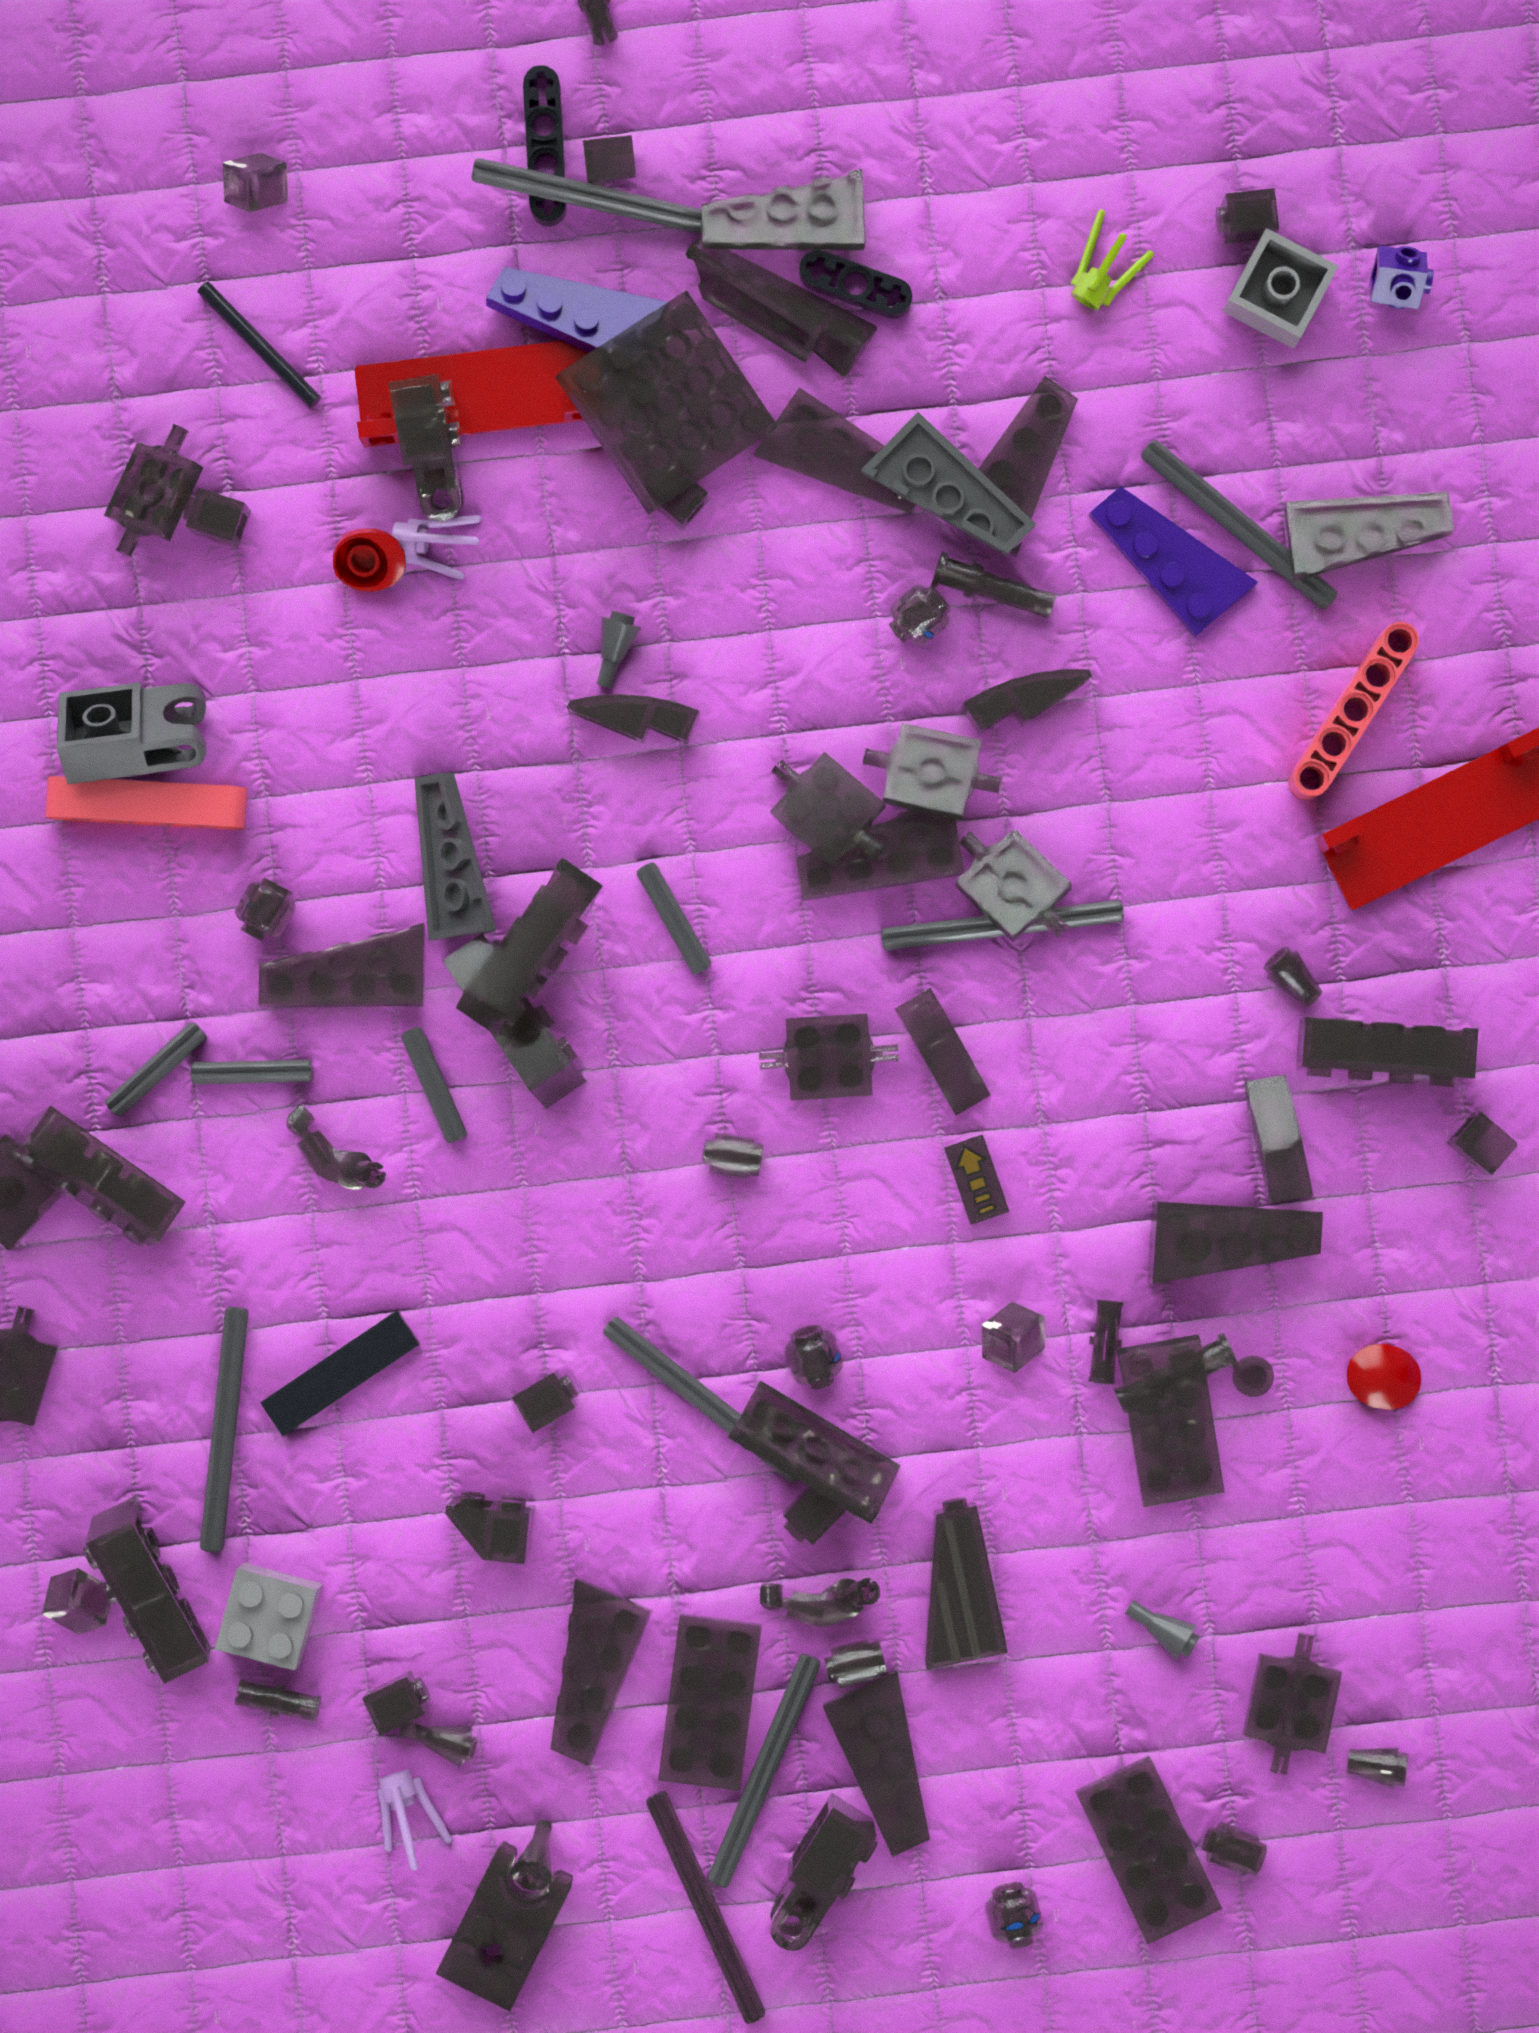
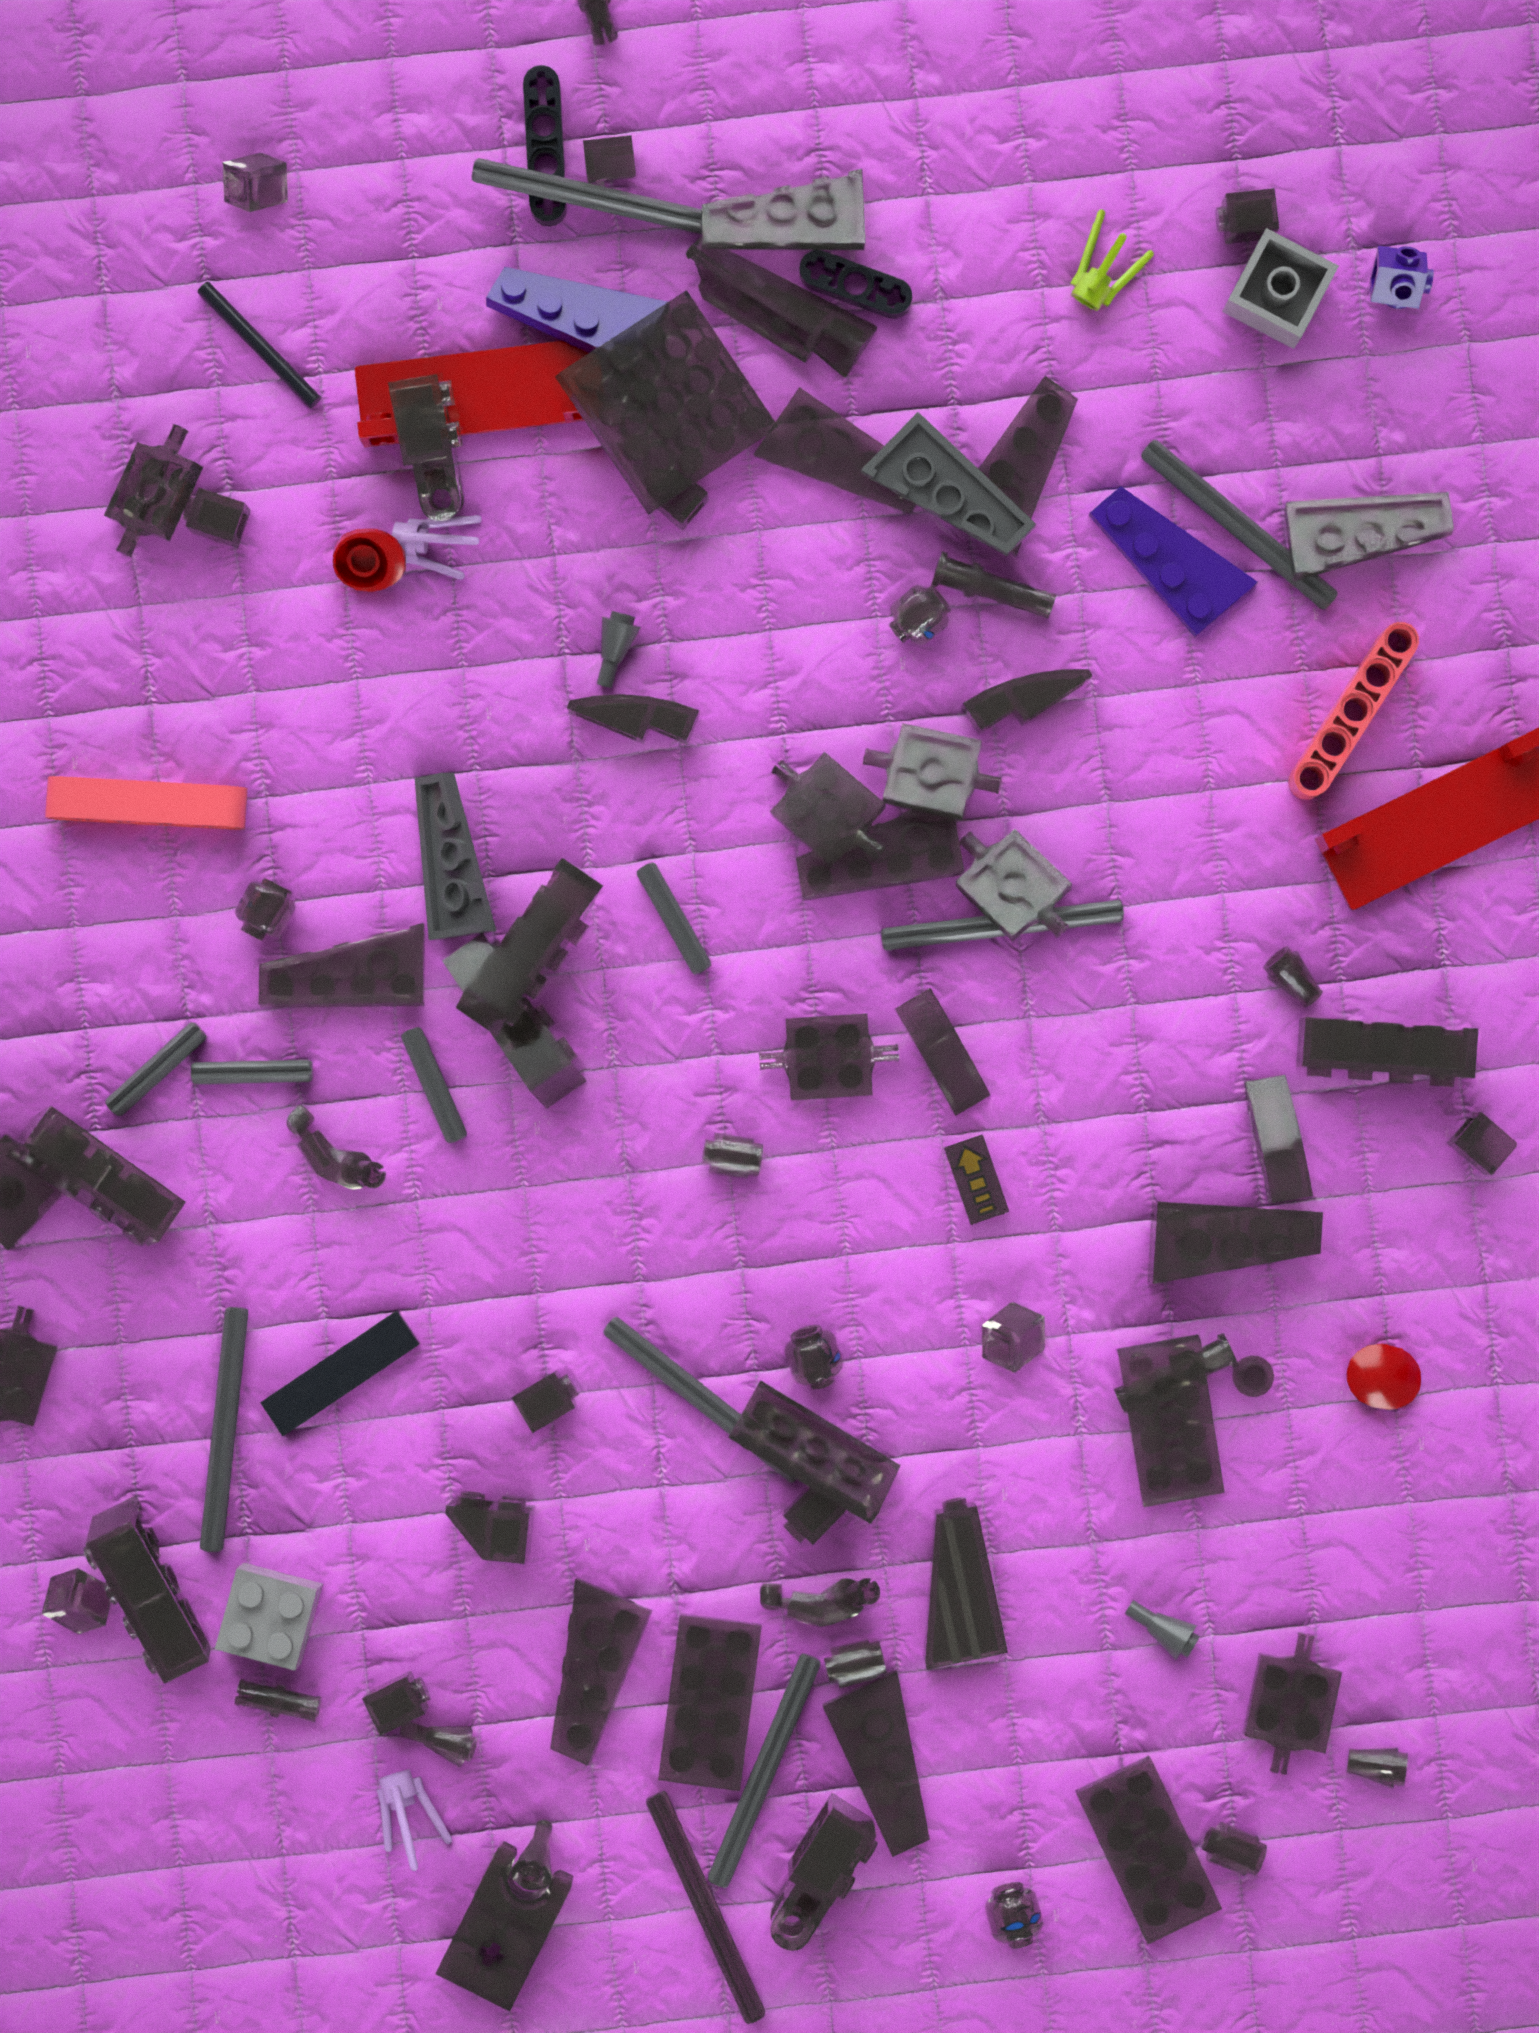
dark grey brick [57,682,206,784] -> none
clear smoke pin [1088,1299,1123,1384] -> none

